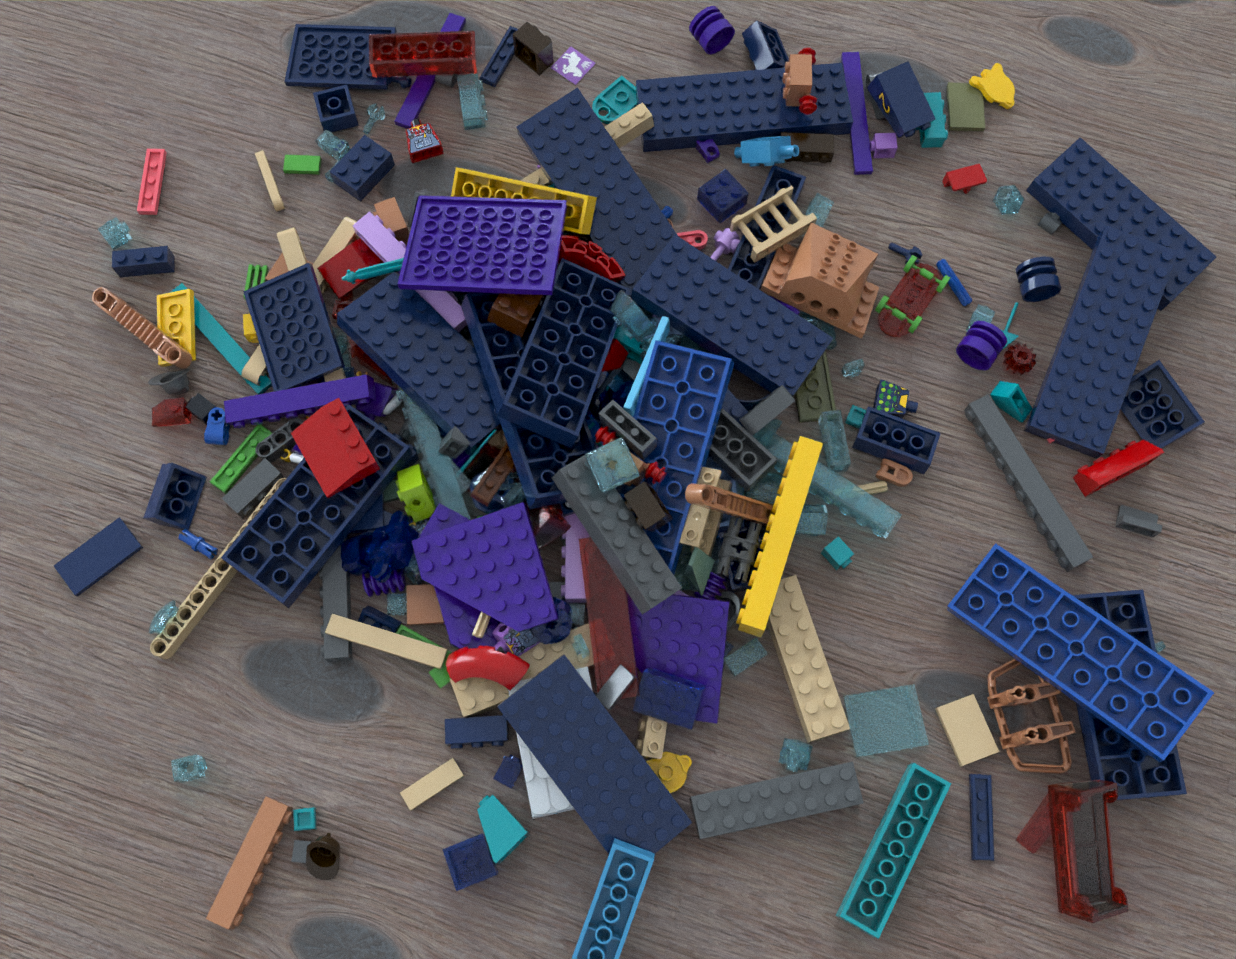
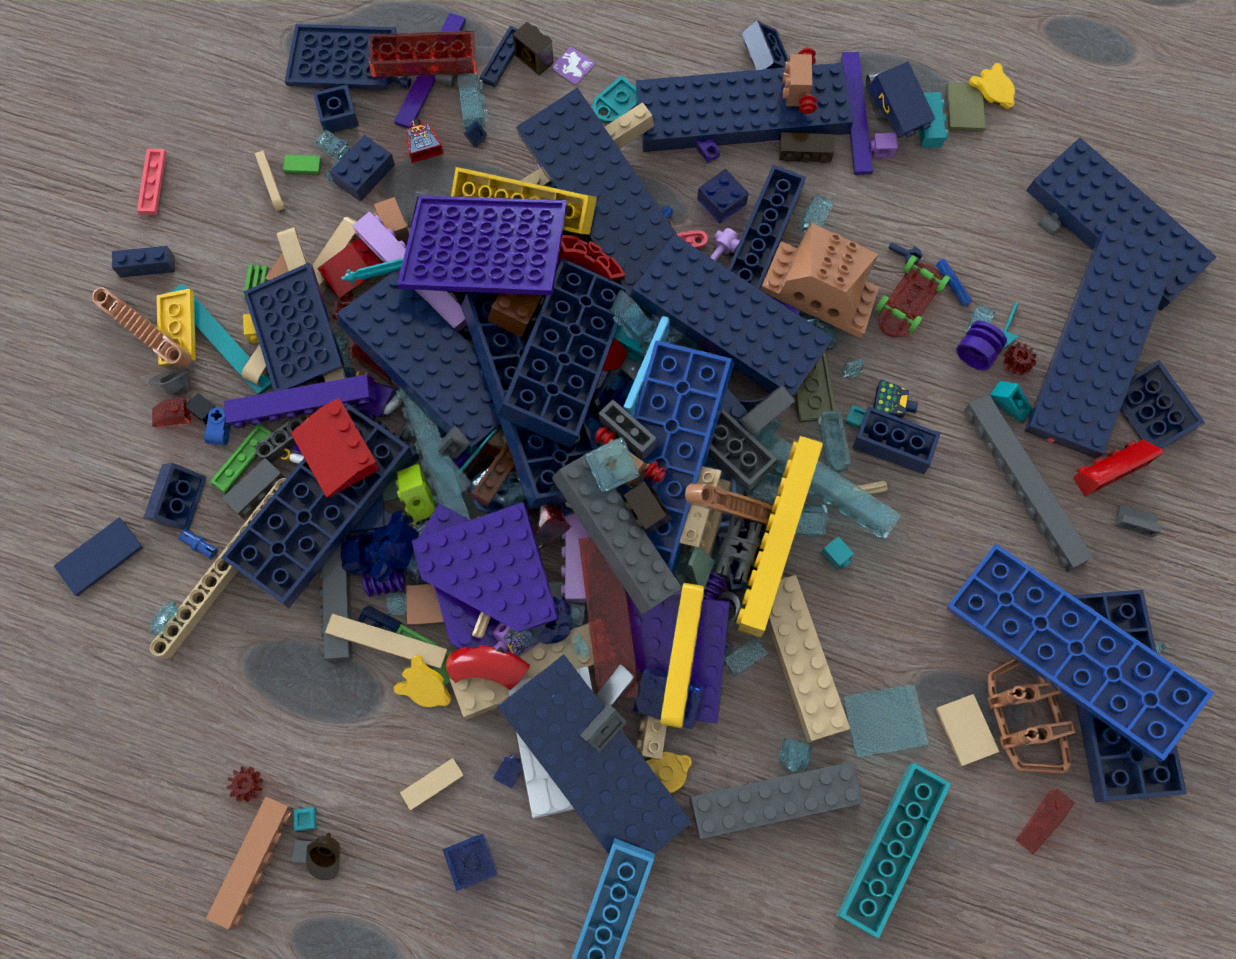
clear light blue brick [98,217,132,250] -> none
clear light blue brick [171,754,207,783] -> none
clear light blue bar [363,103,385,134] -> none
dark blue brick [445,715,509,749] -> none
teal slope [477,795,530,864] -> none
dark purple wheel [689,6,735,55] -> none
tan fence [730,185,817,262] -> none
dark azure brick [734,136,799,166] -> none
nougat plate [875,459,913,487] -> none
red panel [942,163,987,194] -> none
dark blue tile [969,774,994,861] -> none
clear light blue brick [993,185,1024,214] -> none
dark blue wheel [1015,256,1061,302] -> none
windscreen [1047,780,1128,923] -> none
none -> clear red gear [226,766,264,802]
none -> yellow tile [394,655,452,707]
none -> dark blue tile [464,121,488,147]
none -> dark grey slope [580,704,627,753]
none -> yellow beam [661,583,704,728]

